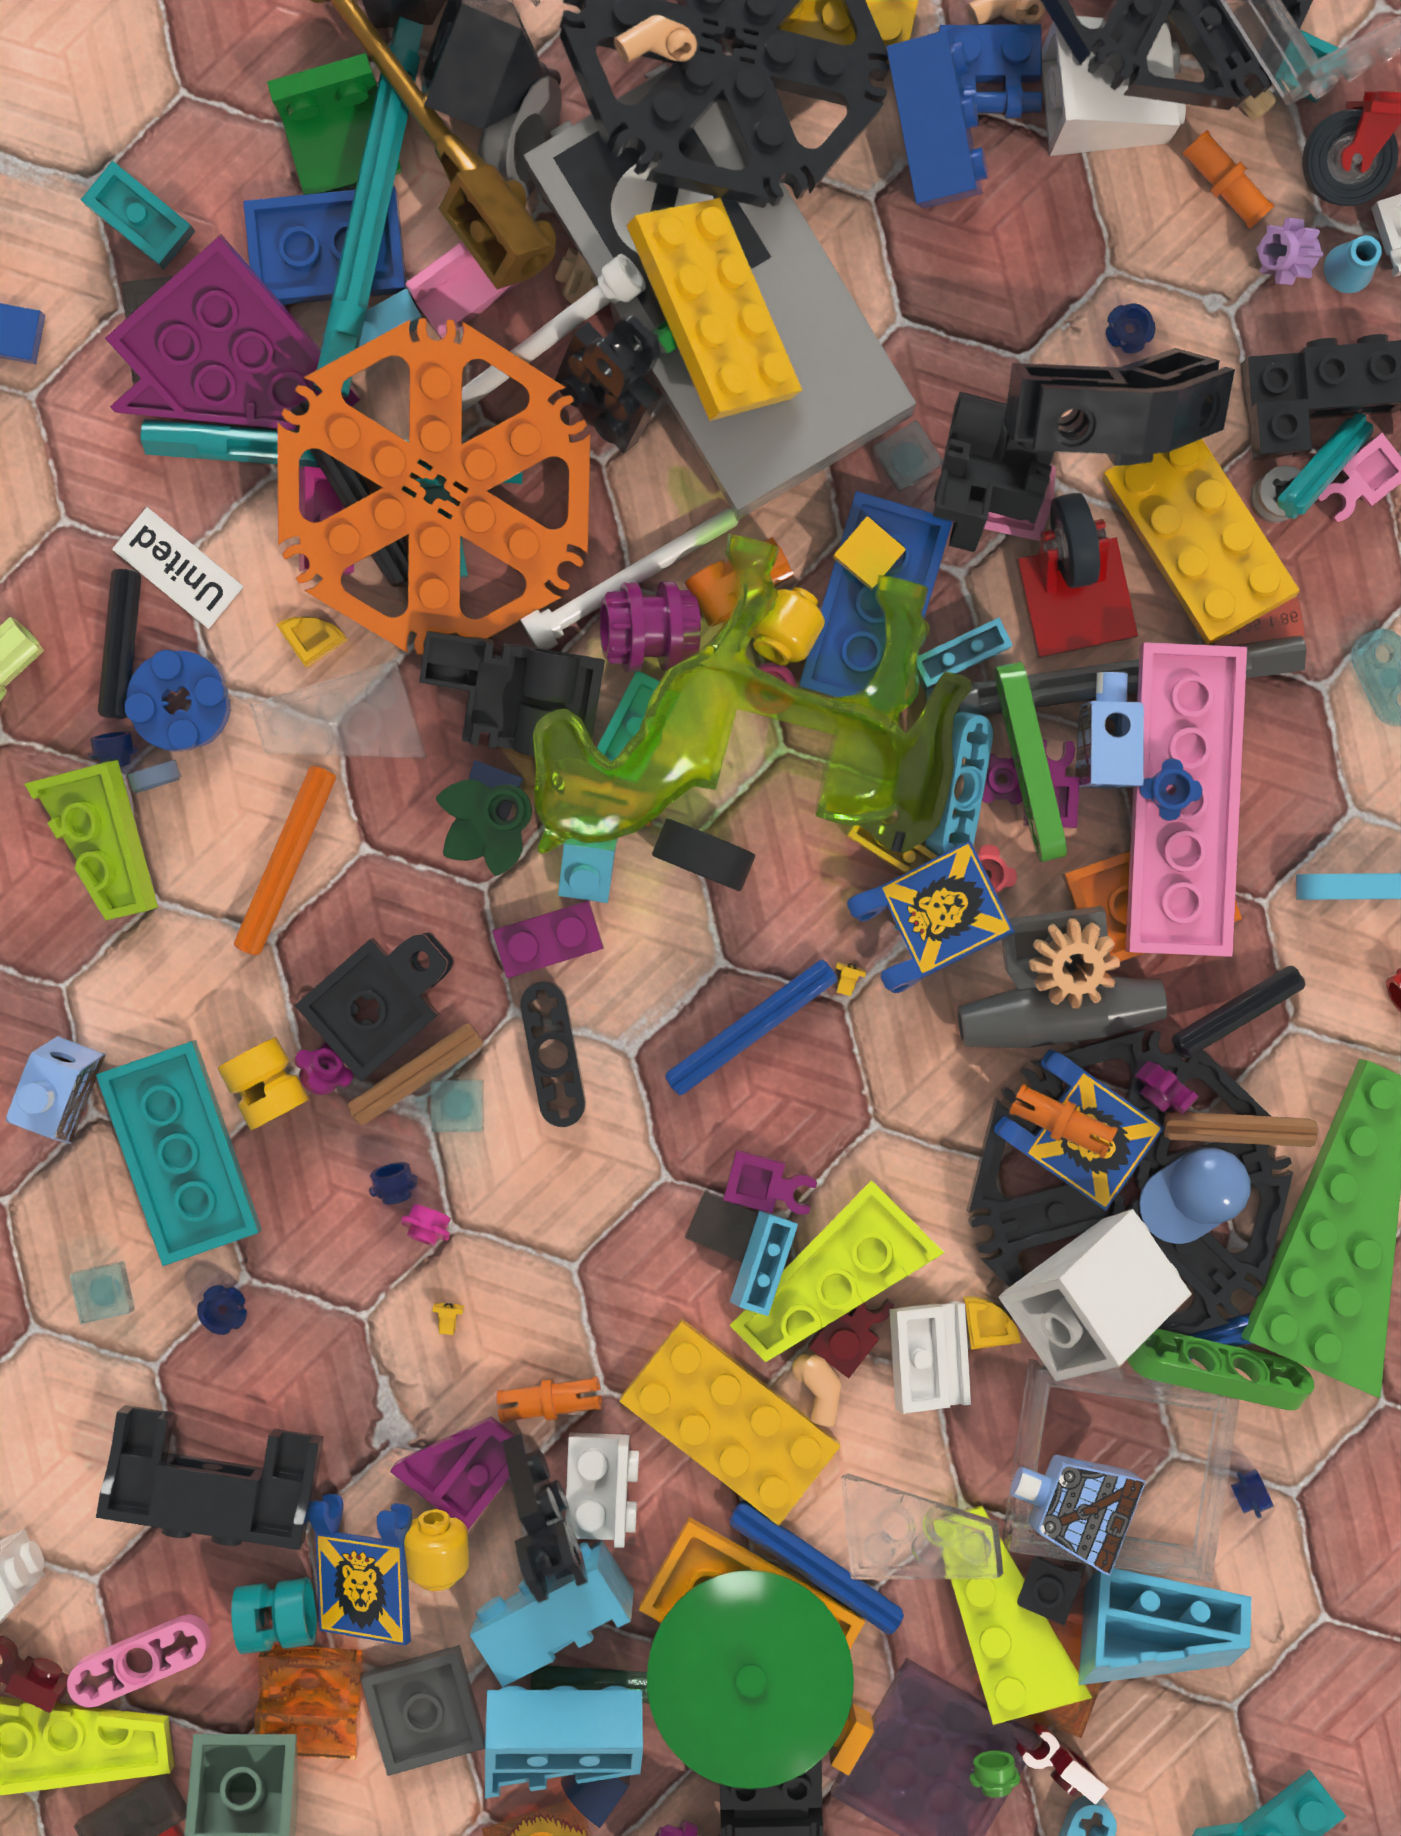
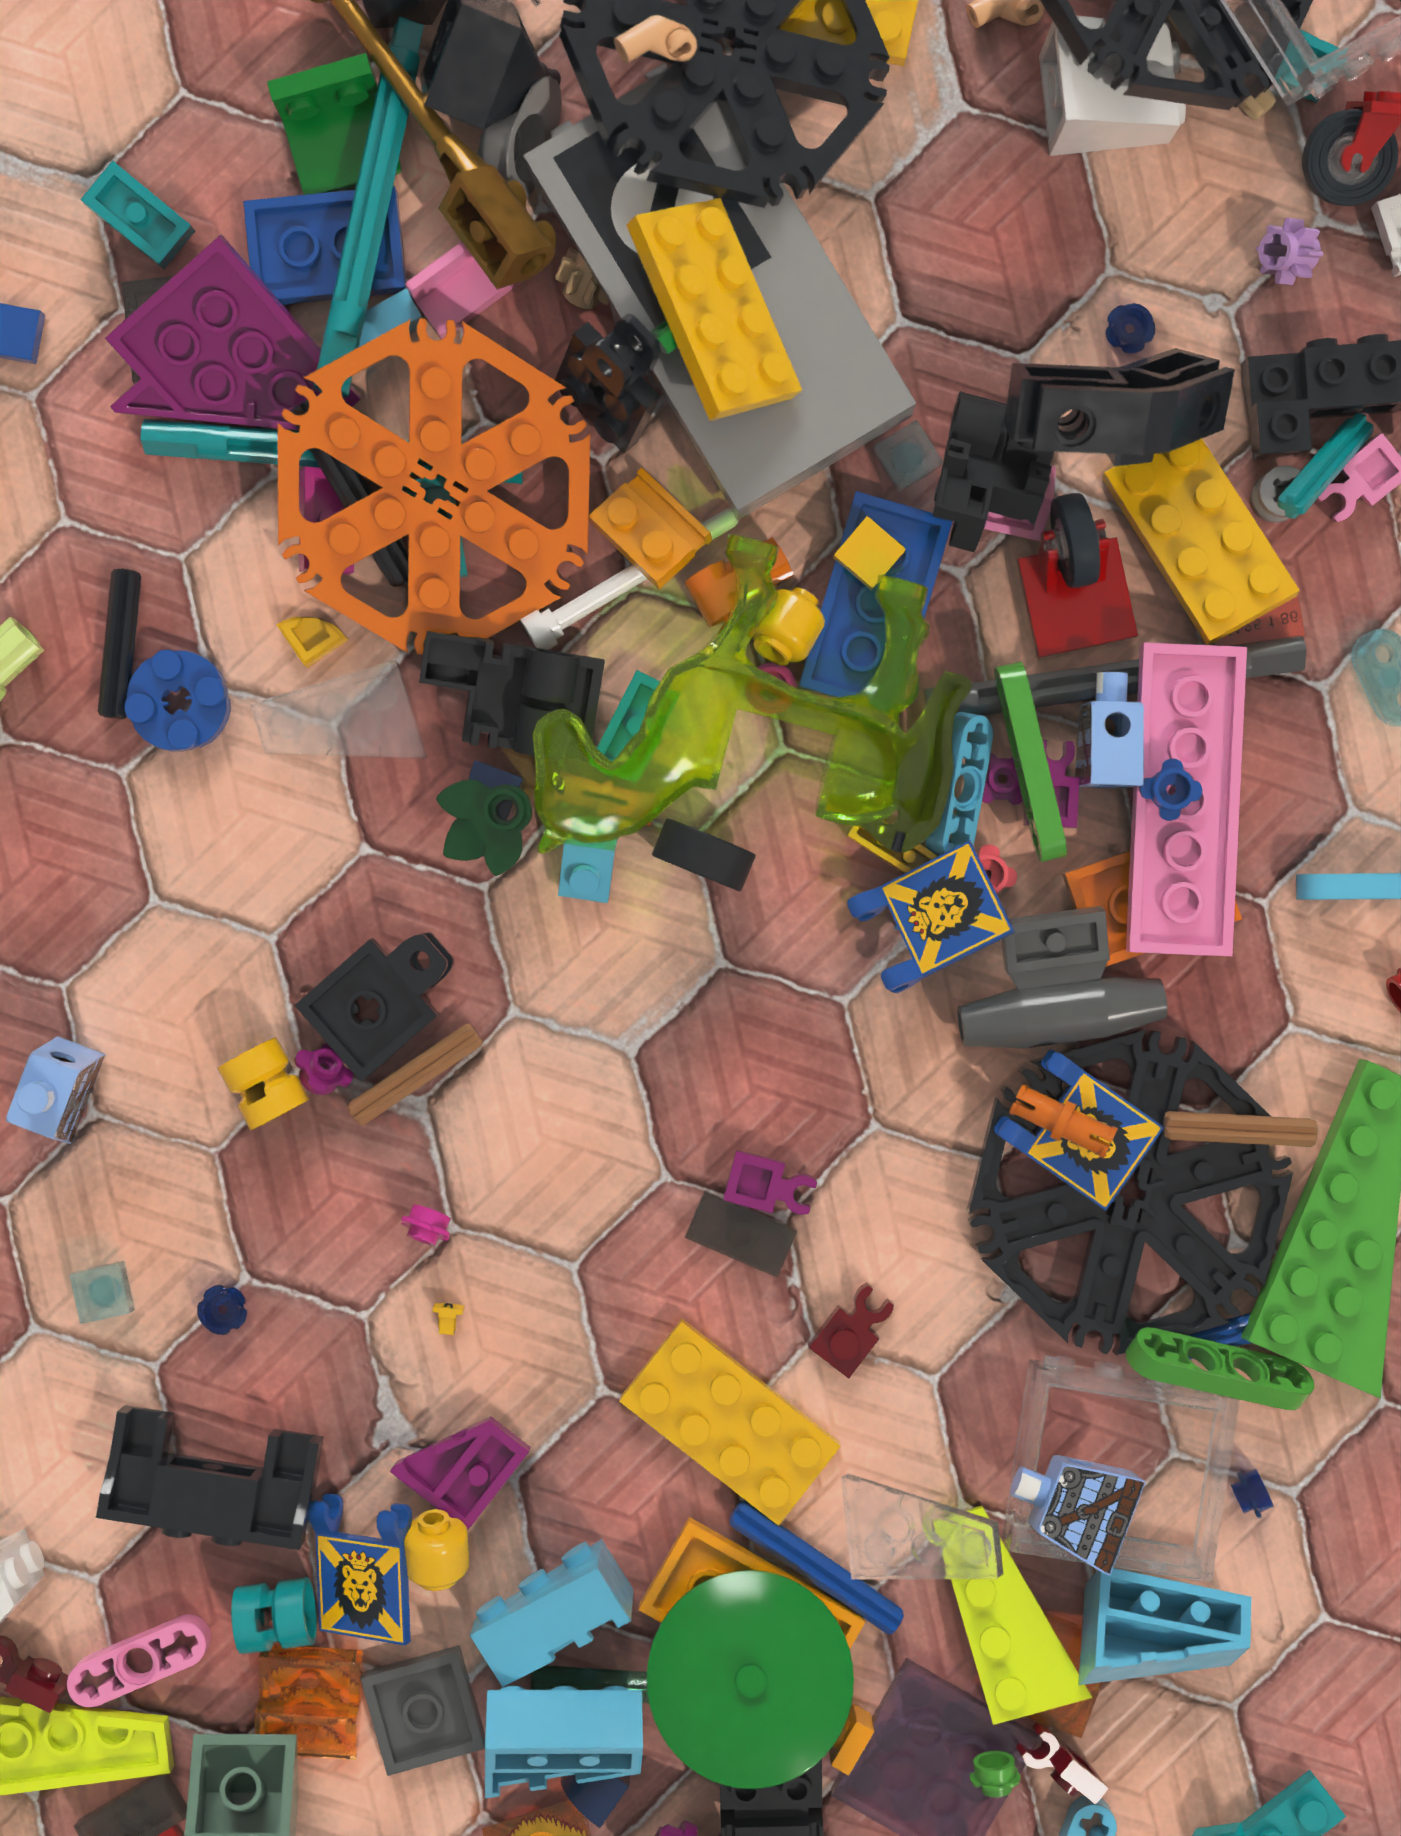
lime wing [24,760,158,921] -> none
clear blue plate [87,731,139,767] -> none
teal plate [96,1040,262,1266] -> none
white sticker [112,507,244,629] -> none
sand blue tile [126,760,181,794] -> none
orange axle [234,765,336,955] -> none
clear blue plate [369,1162,418,1205] -> none
clear light blue plate [431,1079,484,1132] -> none
white piece [462,254,645,413] -> none
magenta plate [492,901,604,978] -> none
orange pin [497,1376,602,1423] -> none
black plate [502,1433,588,1603] -> none
black beam [520,981,586,1127] -> none
white bracket [565,1432,639,1548] -> none
magenta piece [600,581,701,672] -> none
blue axle [665,960,837,1095] -> none
neon yellow wing [730,1180,945,1362] -> none
medium azure piece [730,1210,798,1316] -> none
light nougat arm [792,1354,842,1427] -> none
yellow piece [836,962,866,997] -> none
blue brick [886,30,988,209] -> none
white plate [889,1301,971,1414] -> none
medium azure piece [911,617,1013,689] -> none
blue plate [938,24,1042,118] -> none
yellow tile [963,1296,1021,1350] -> none
white slope [999,1209,1191,1382] -> none
black bracket [1017,1556,1086,1626] -> none
light nougat gear [1029,919,1120,1008] -> none
magenta plate [1135,1061,1199,1114] -> none
medium blue cap [1139,1147,1251,1244] -> none
black axle [1172,966,1306,1059] -> none
orange pin [1182,130,1275,229] -> none
medium azure cone [1324,235,1382,293] -> none
none -> light orange plate [589,467,713,590]

